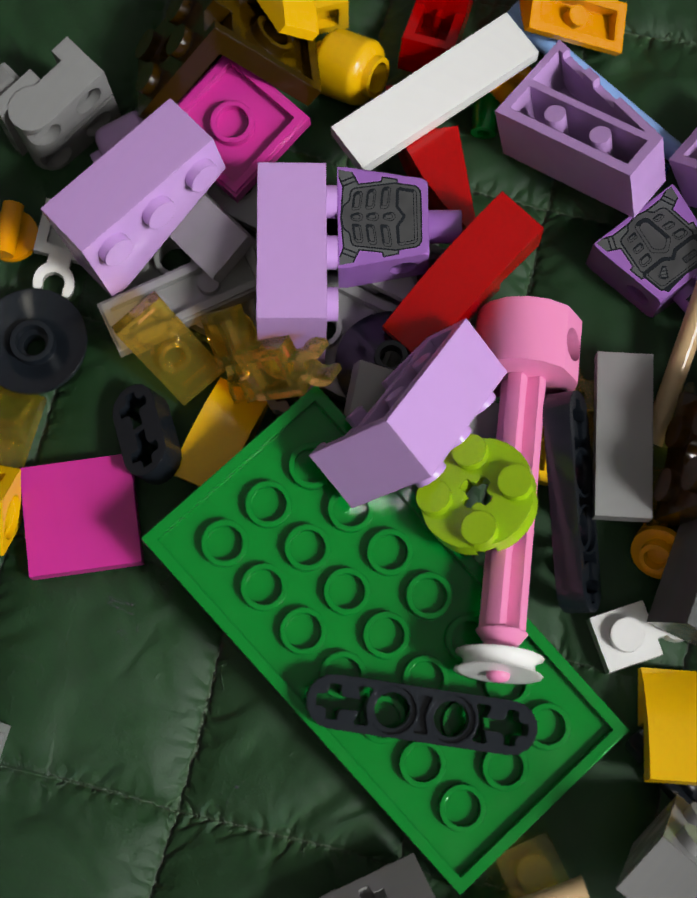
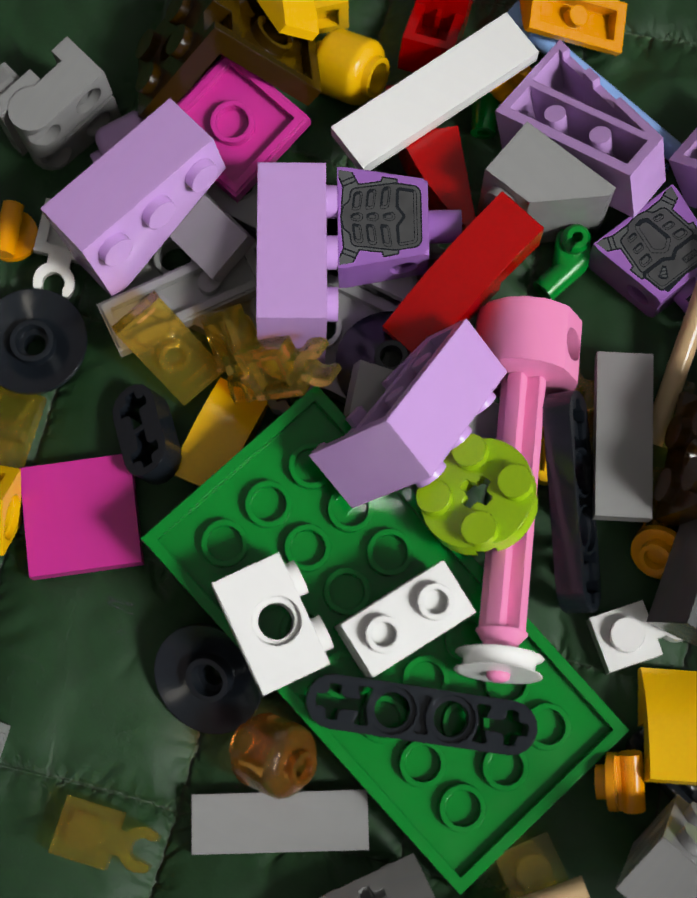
none -> clear yellow plate [48,795,162,873]
none -> black dish [154,623,262,734]
none -> light grey tile [191,790,369,855]
none -> white brick [211,552,334,696]
none -> clear orange head [229,713,317,799]
none -> white brick [334,560,476,678]
none -> light grey slope [477,122,616,243]
none -> green arm [533,224,591,300]
none -> light orange plate [594,750,646,814]

